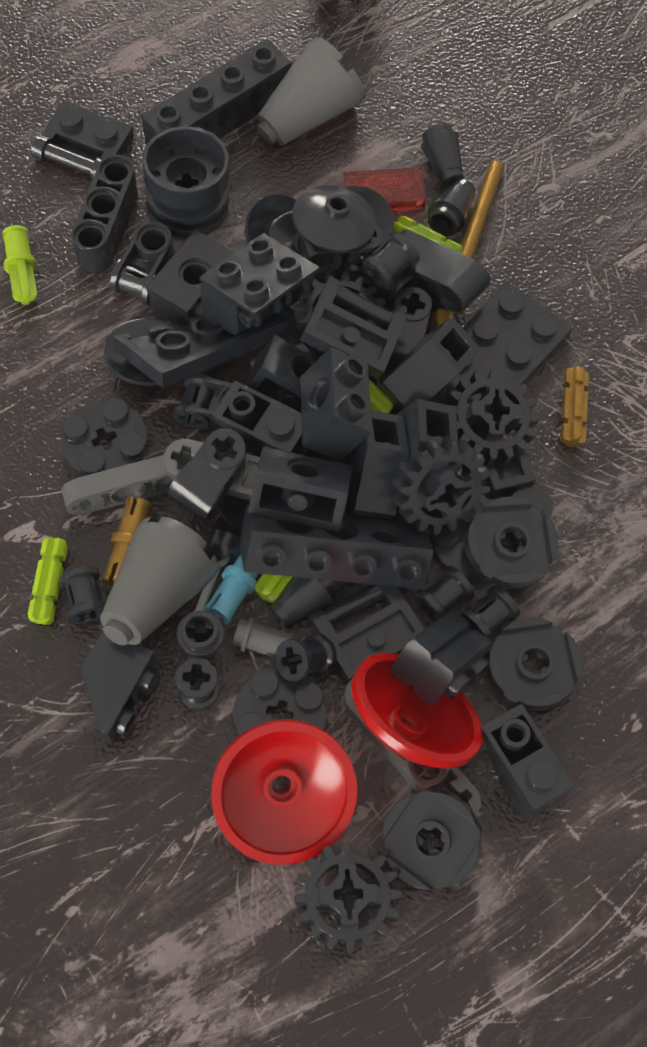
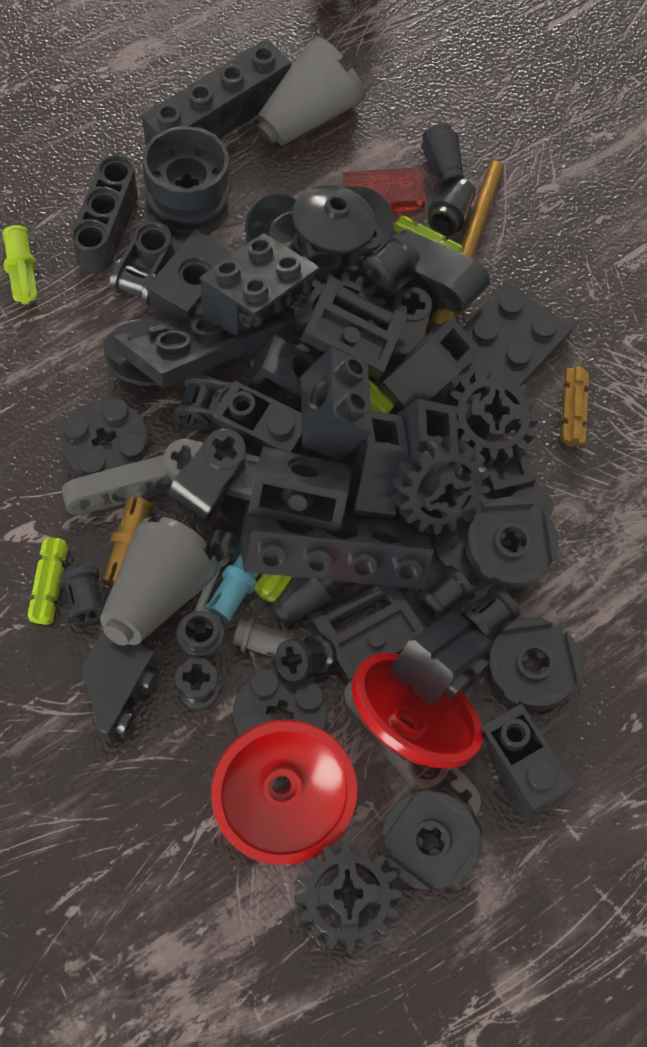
black plate [31,100,134,180] -> none

